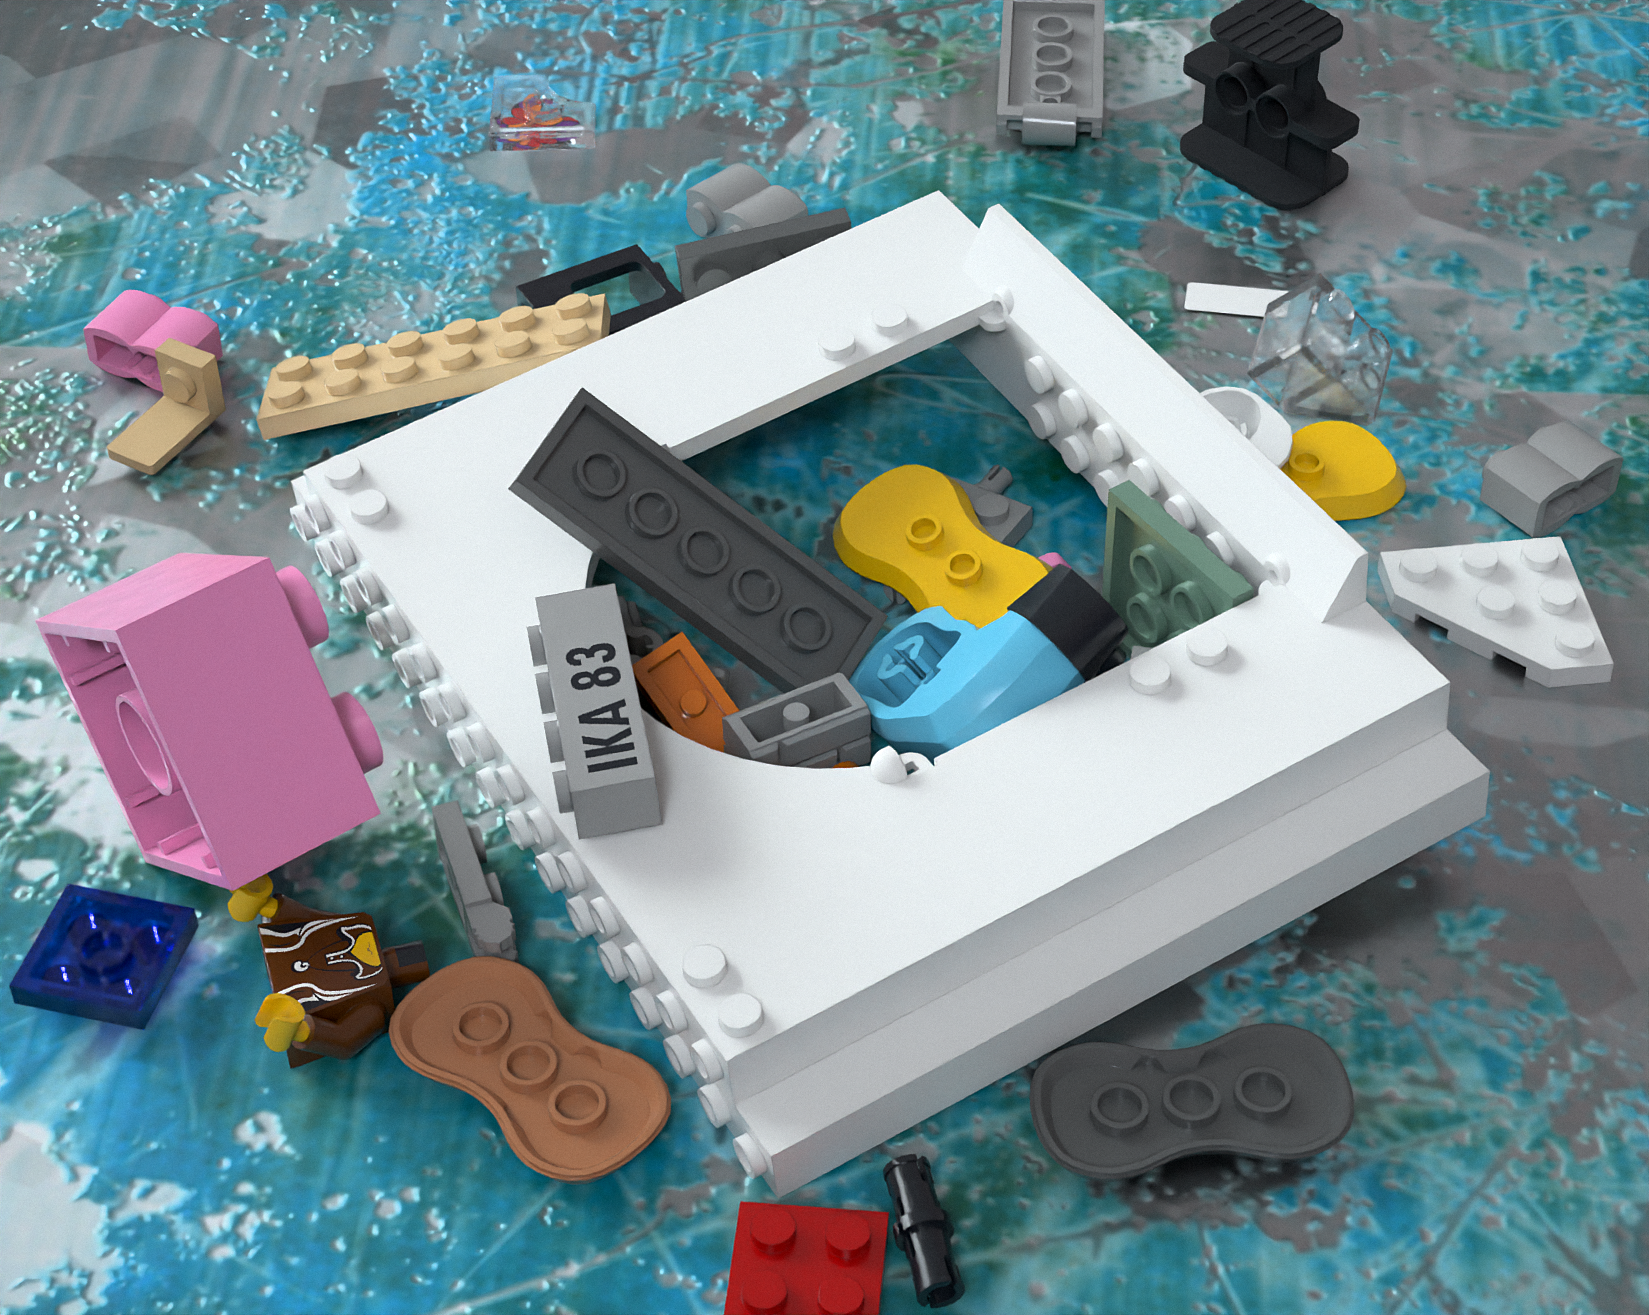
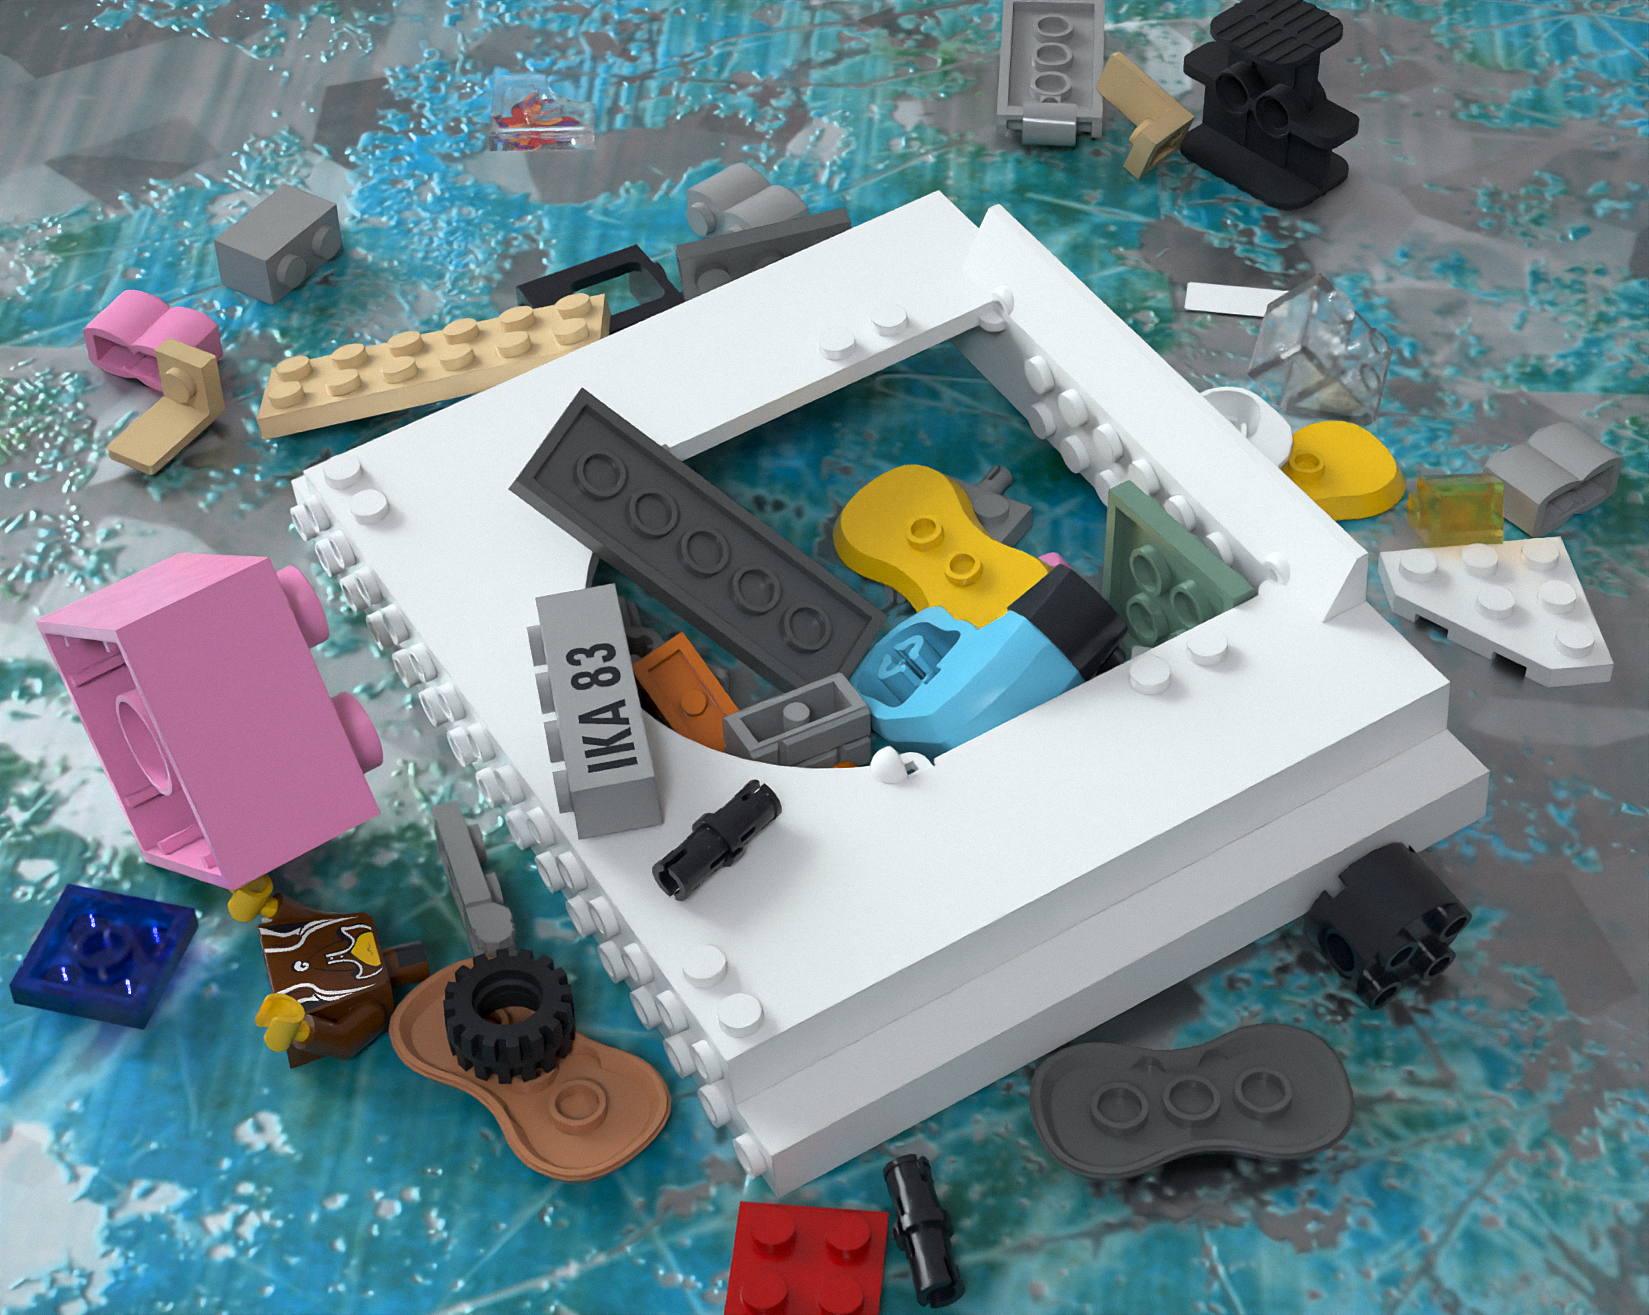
none -> light grey brick [214,184,343,305]
none -> black tyre [443,948,576,1084]
none -> black pin [652,779,782,901]
none -> tan bracket [1096,51,1195,180]
none -> black brick [1303,842,1472,1010]
none -> clear yellow brick [1407,473,1504,547]

